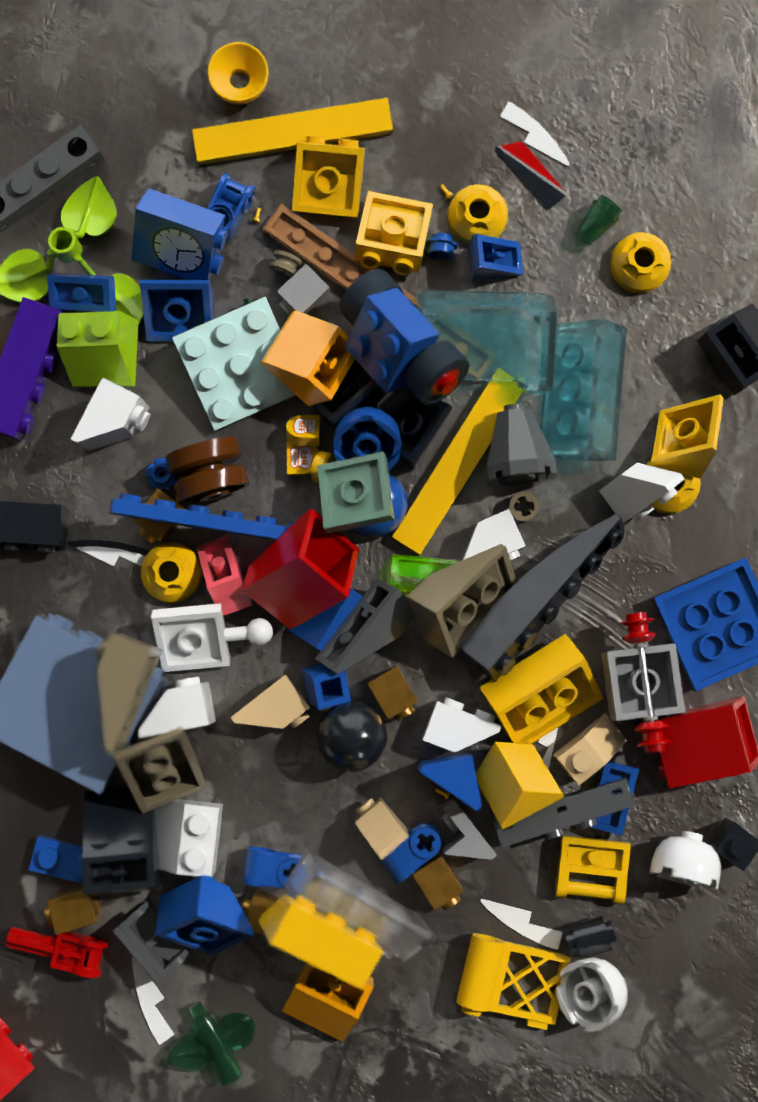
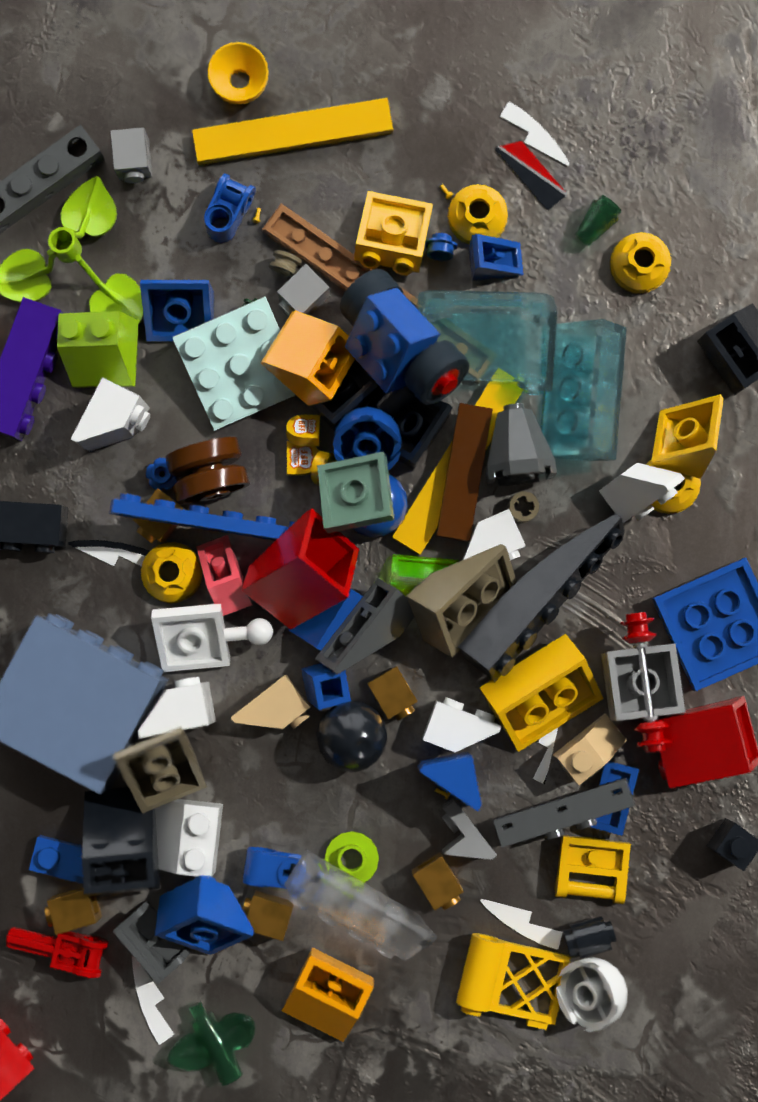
blue plate [47,273,116,312] -> none
dark tan slope [96,634,162,753] -> none
blue brick [131,188,228,281] -> none
yellow slope [258,894,383,989] -> none
yellow plate [292,135,365,217] -> none
tan slope [355,797,409,860] -> none
blue piece [376,823,441,884] -> none
yellow slope [476,742,564,829] -> none
white cylinder [649,831,721,890] -> none
none -> light grey brick [111,127,152,183]
none -> lime piece [325,831,379,886]
none -> reddish brown tile [436,403,493,542]

